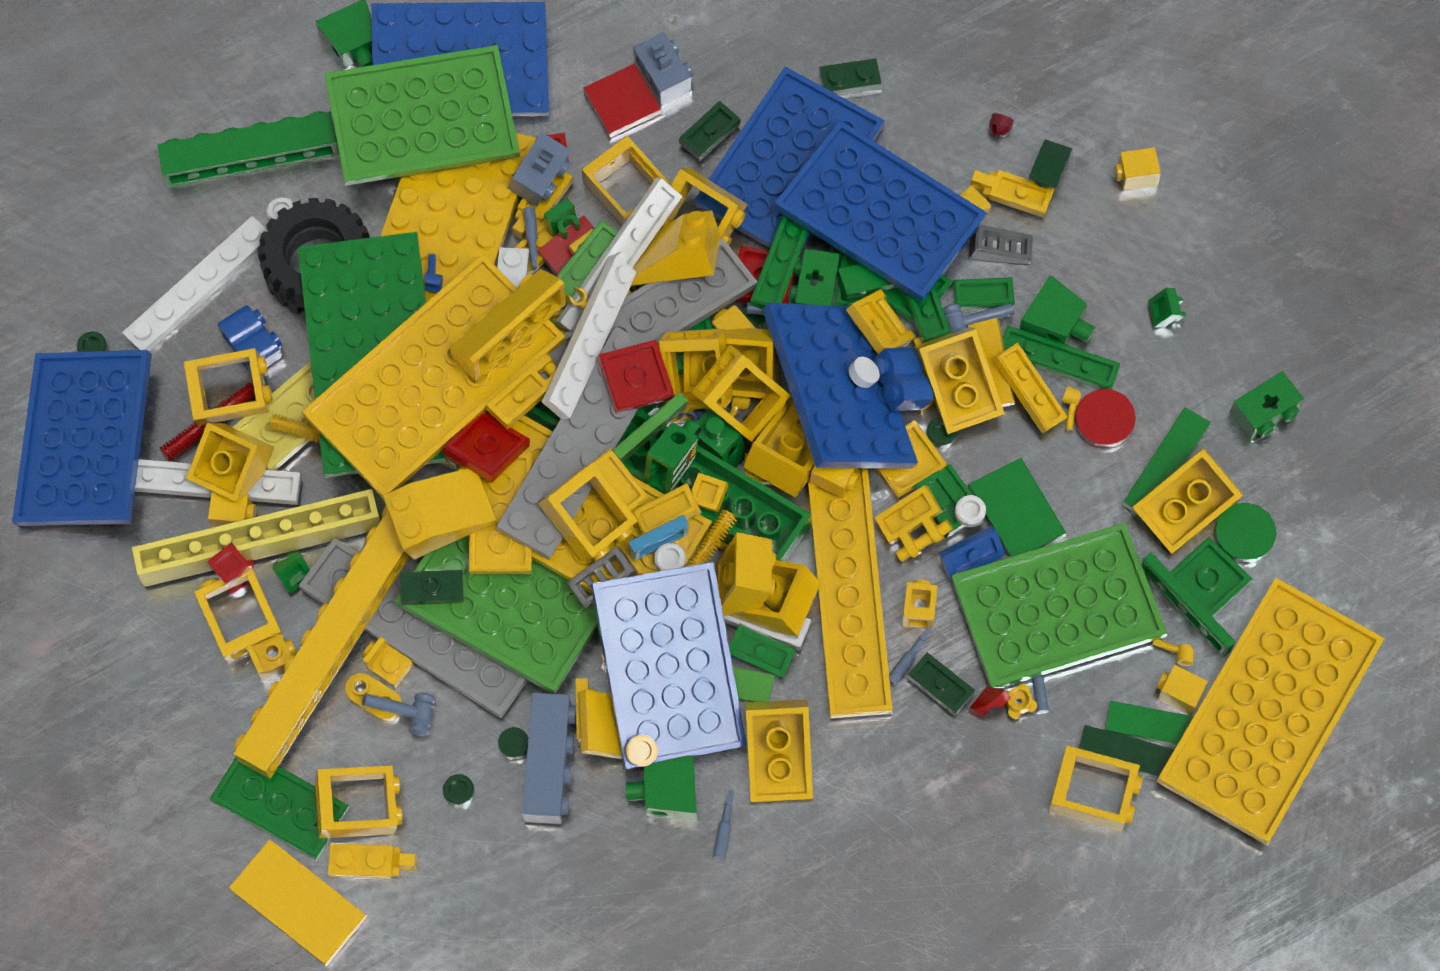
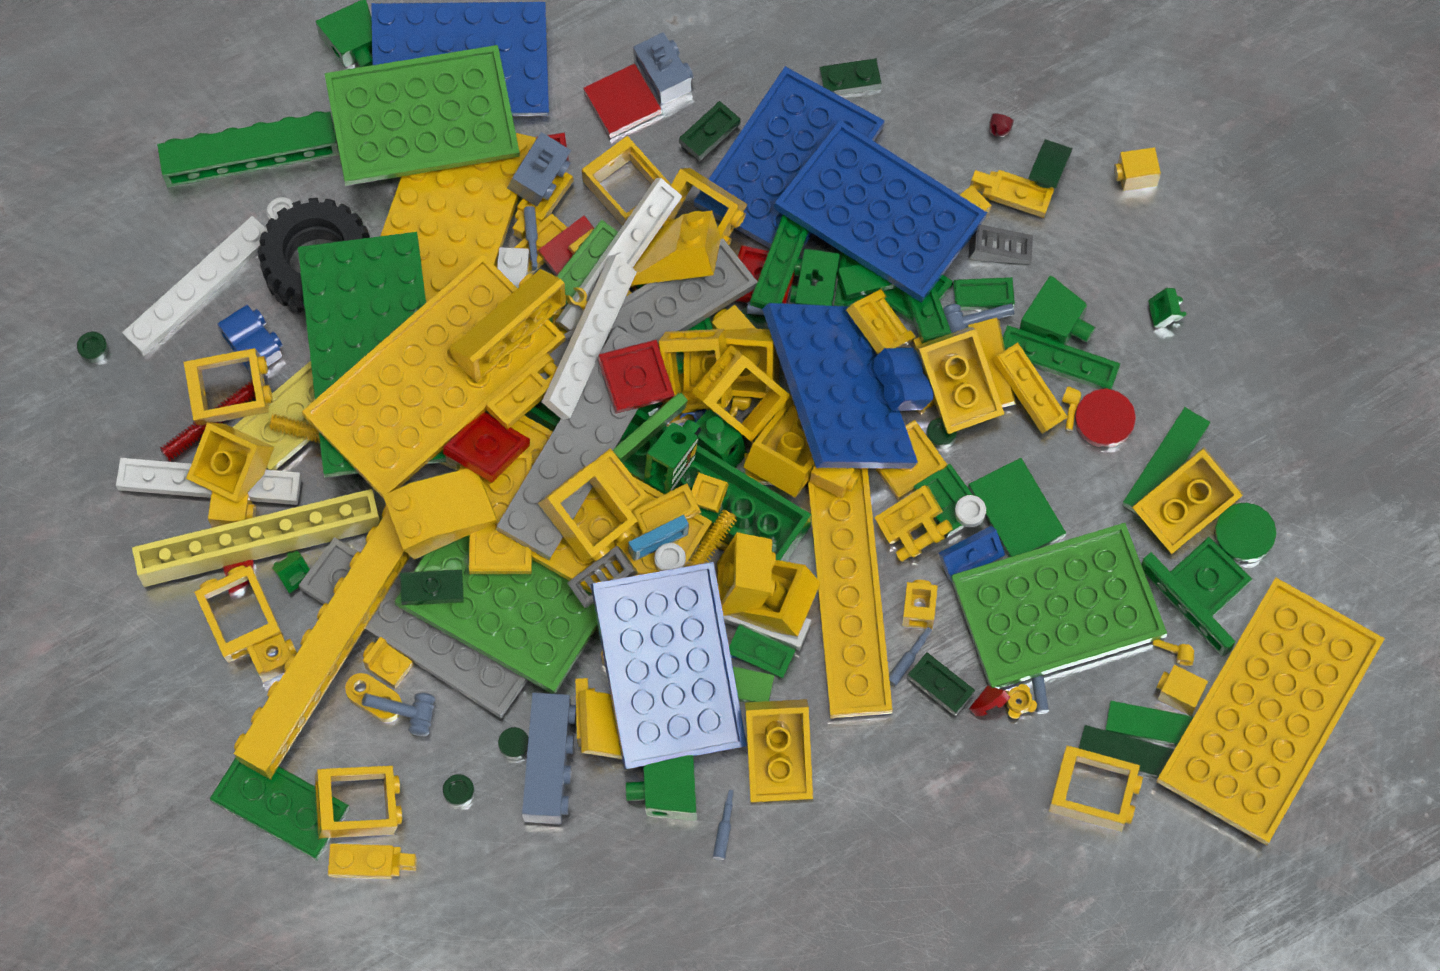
blue plate [12,350,152,526] -> none
red tile [207,542,252,587] -> none
yellow tile [229,839,367,967] -> none
blue hand [425,254,443,293] -> none
green tile [544,198,581,239] -> none
tile [625,735,658,766] -> none
white tile [849,357,880,388] -> none
green brick [1230,371,1304,440] -> none

